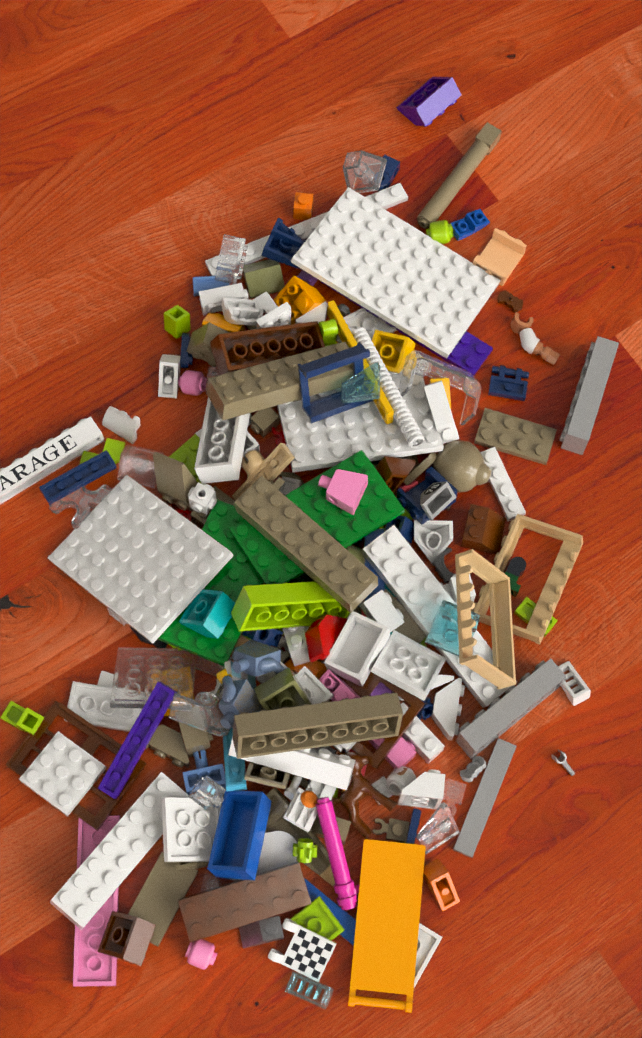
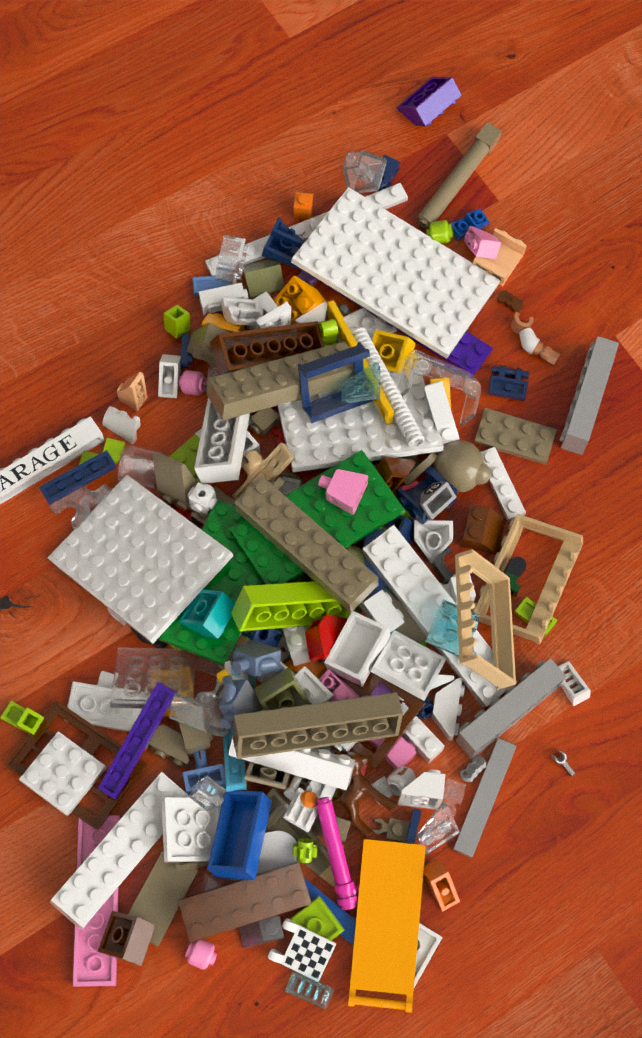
none -> light nougat slope [117,372,148,412]
none -> bright pink slope [464,226,501,259]

